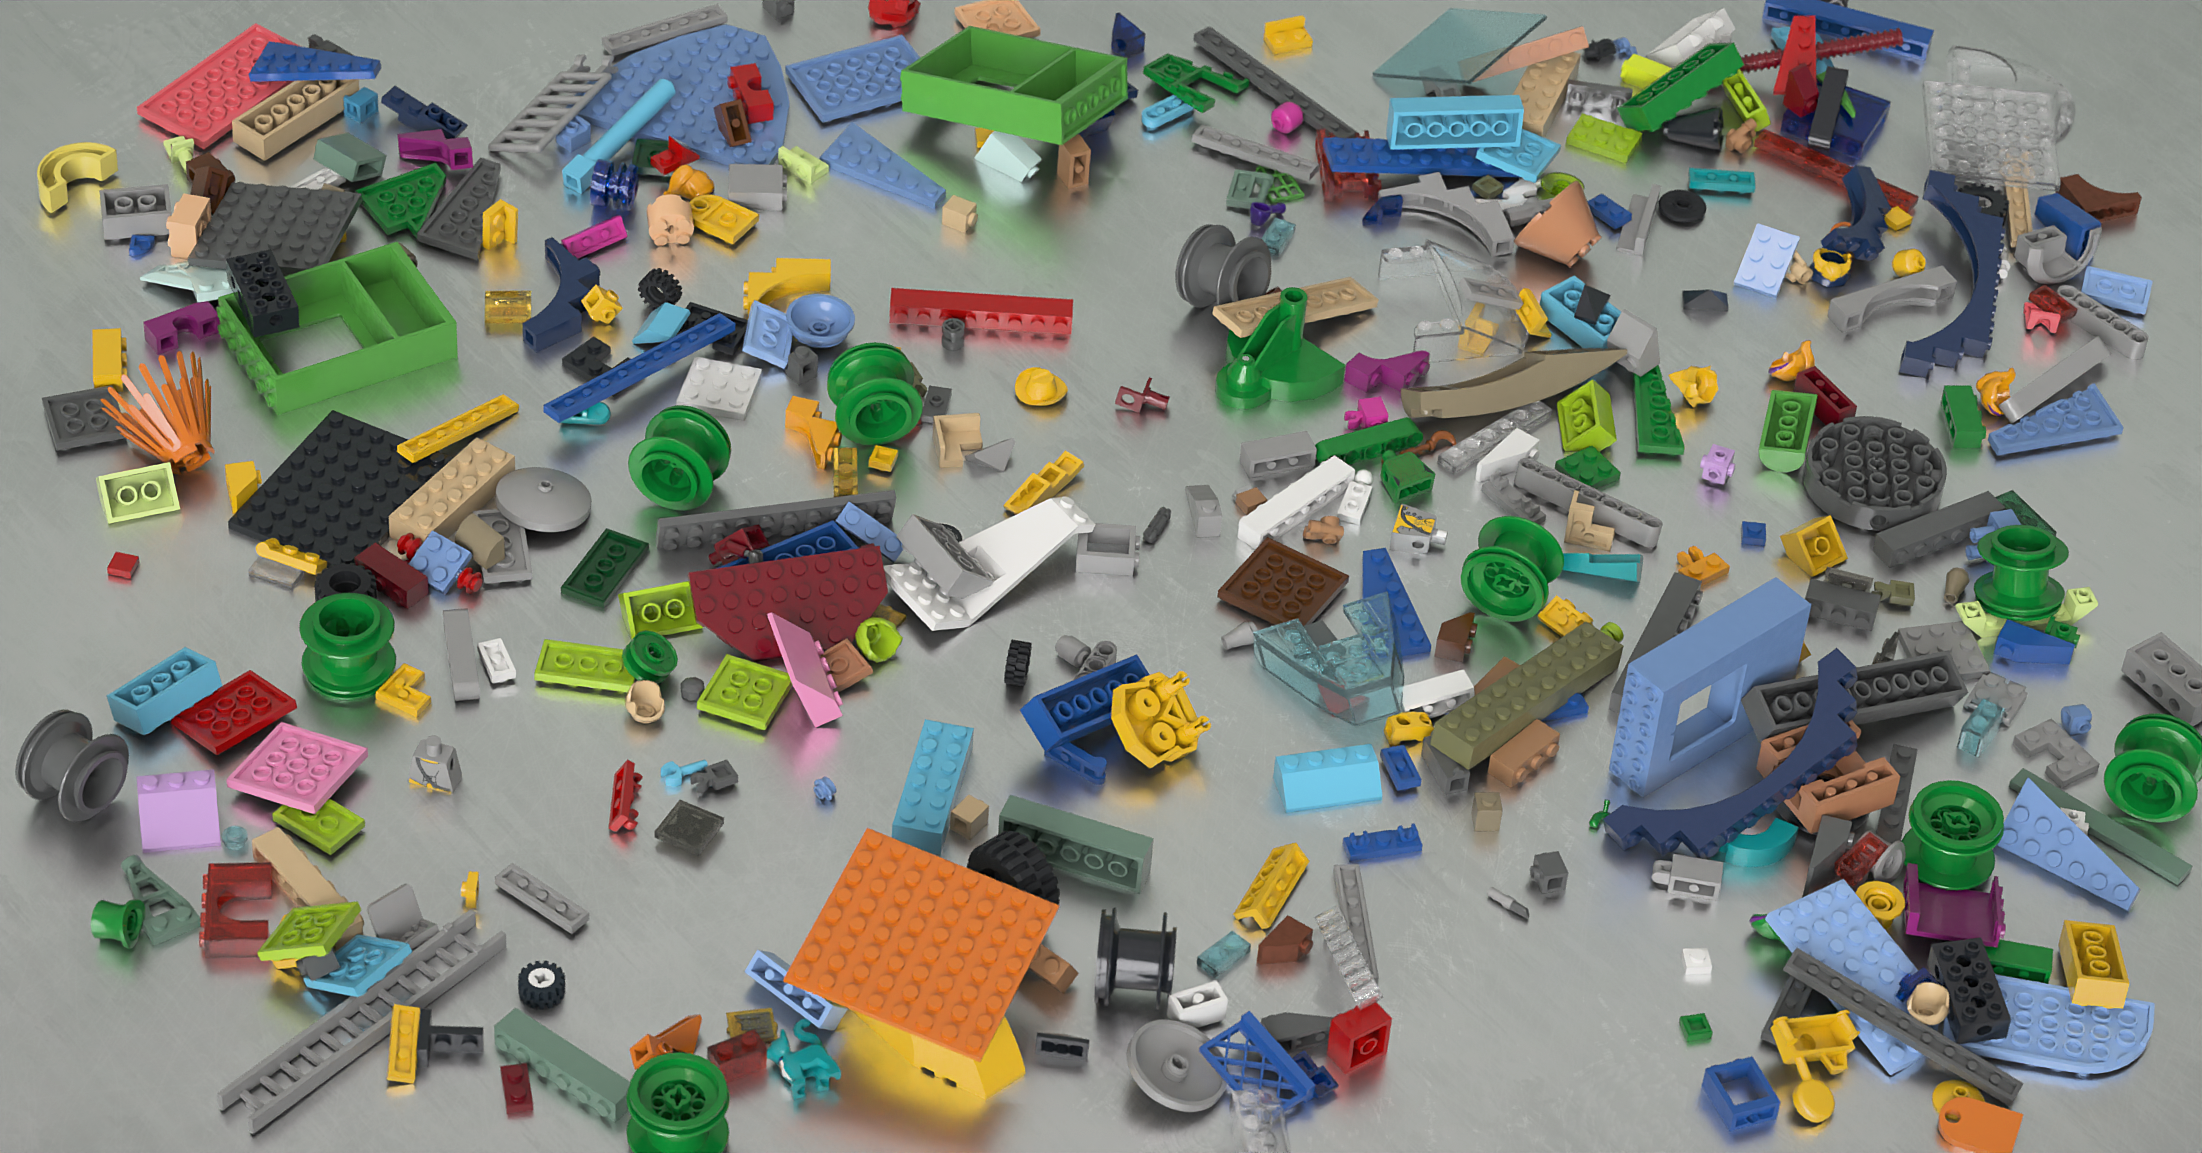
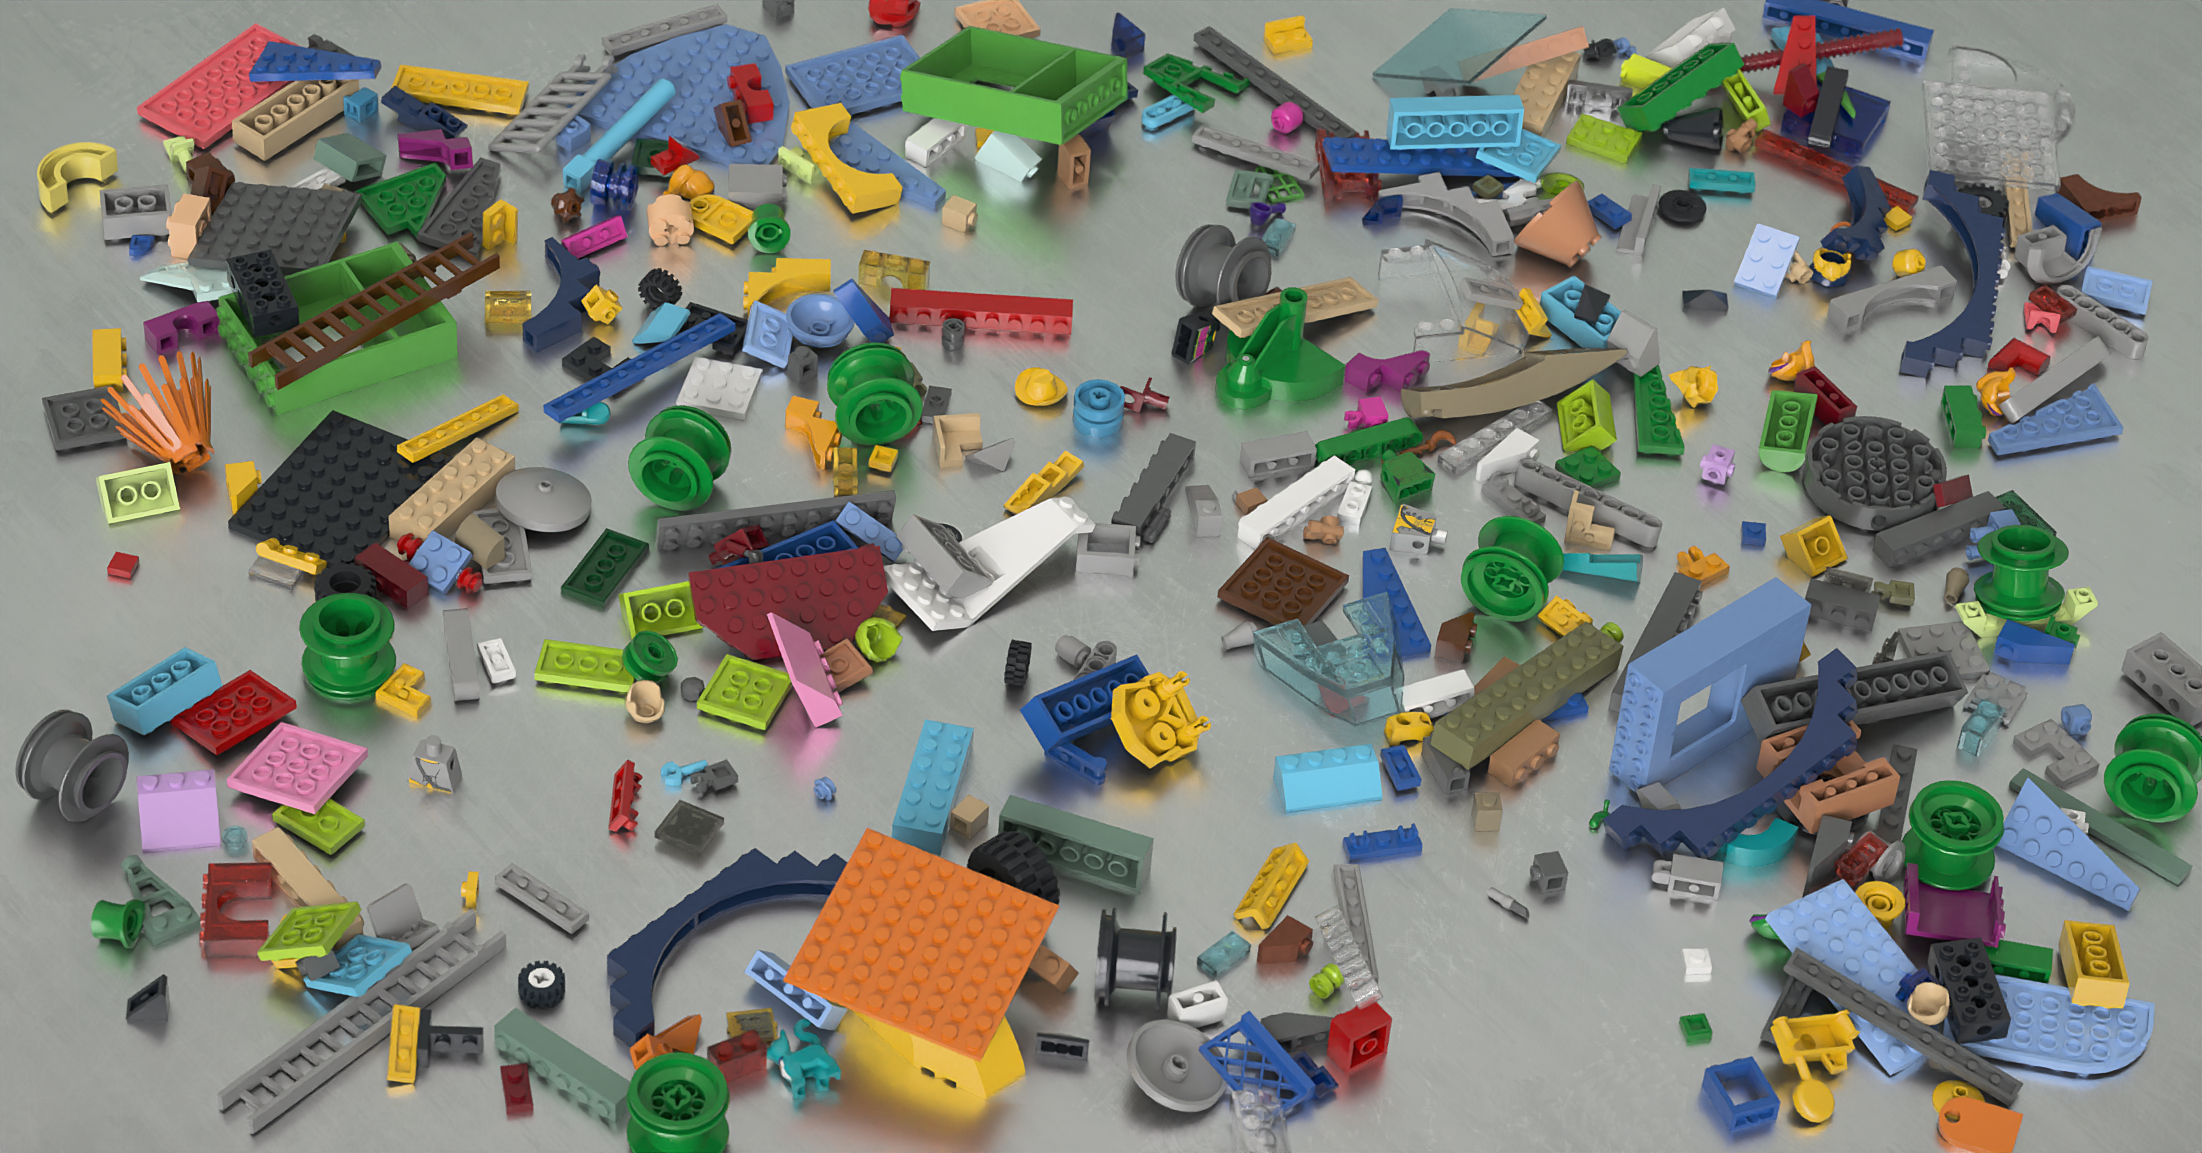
none -> black slope [126,974,170,1022]
none -> reddish brown ladder [248,232,500,390]
none -> yellow plate [391,64,529,115]
none -> reddish brown rock [551,188,585,223]
none -> dark blue arch [607,848,848,1048]
none -> green piece [748,204,791,254]
none -> yellow arch [791,103,903,214]
none -> blue slope [833,279,894,343]
none -> clear yellow arch [858,250,930,290]
none -> white brick [905,118,967,168]
none -> dark azure wheel [1072,379,1125,438]
none -> dark grey brick [1111,433,1196,542]
none -> black torso [1171,312,1221,365]
none -> lime wheel [1309,963,1345,999]
none -> light grey slope [1636,782,1681,810]
none -> dark red tile [1933,475,1973,507]
none -> red brick [1987,338,2051,376]

